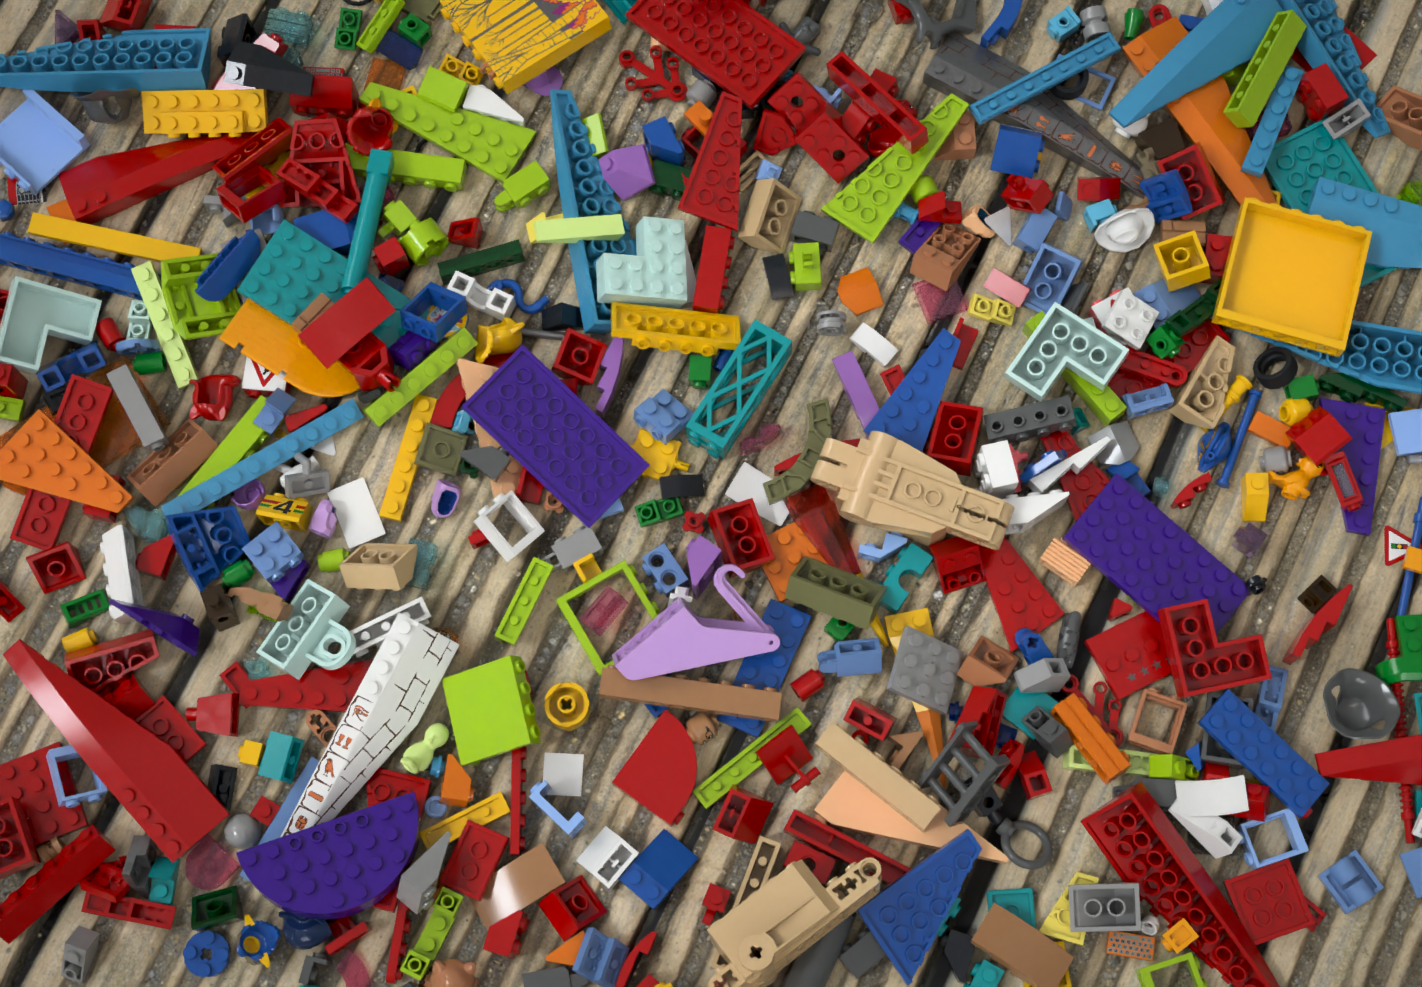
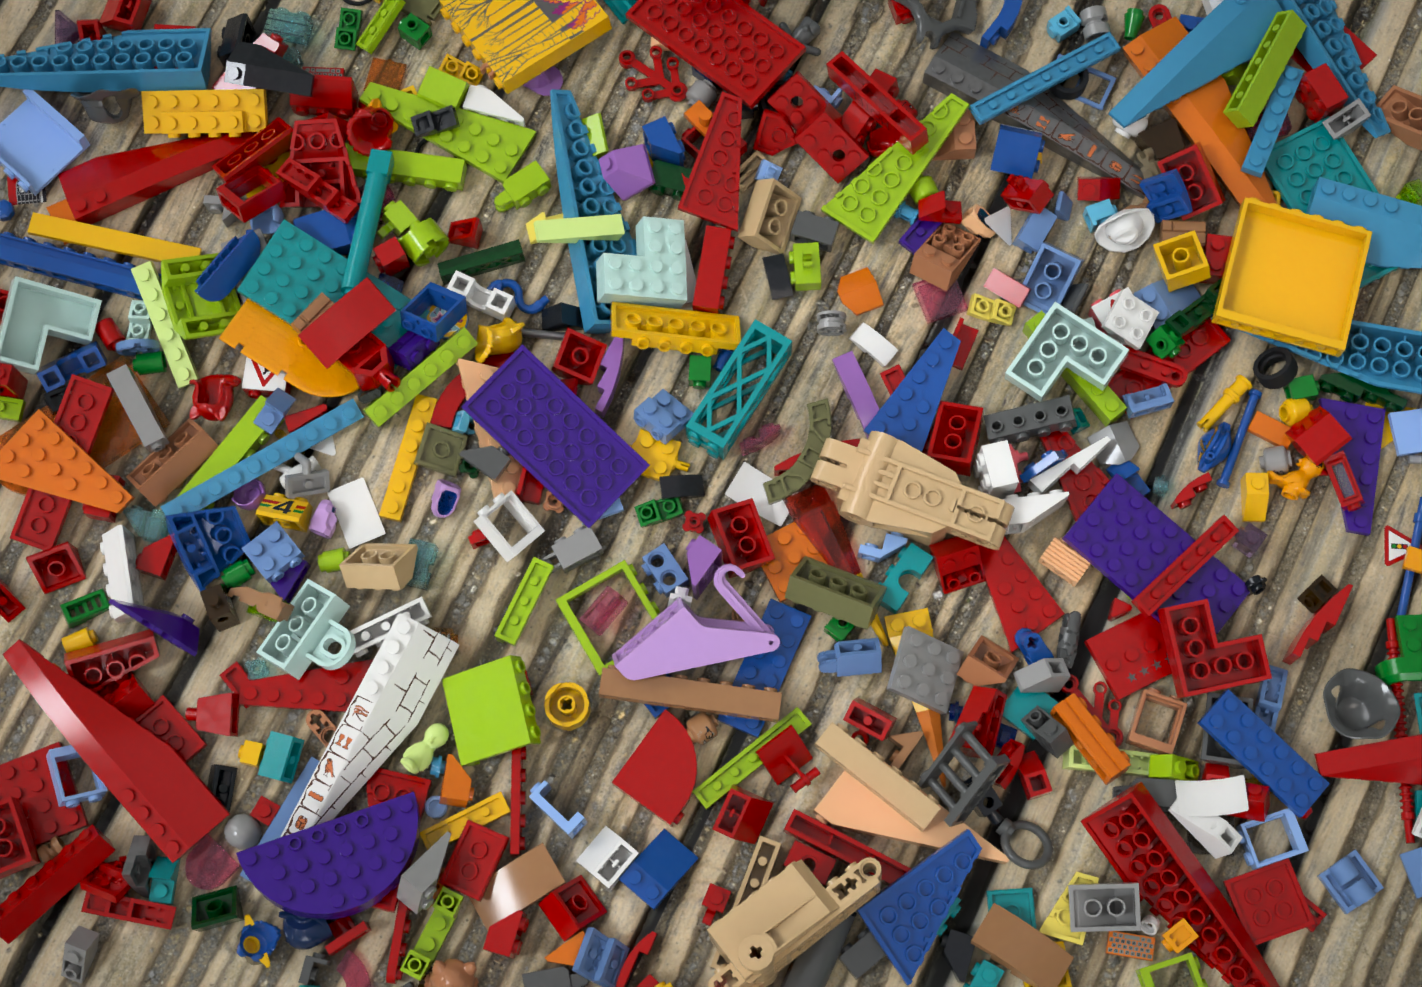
blue plate [183,930,231,978] -> none
clear blue slope [376,29,423,70] -> none
white sticker [543,753,584,796] -> none
yellow panel [573,553,602,583] -> none
red brick [790,668,825,702] -> none
tan wedge [1168,335,1235,429] -> none
blue slope [1186,741,1208,771] -> none
none -> black slope [410,105,460,138]
none -> red plate [1131,515,1239,618]

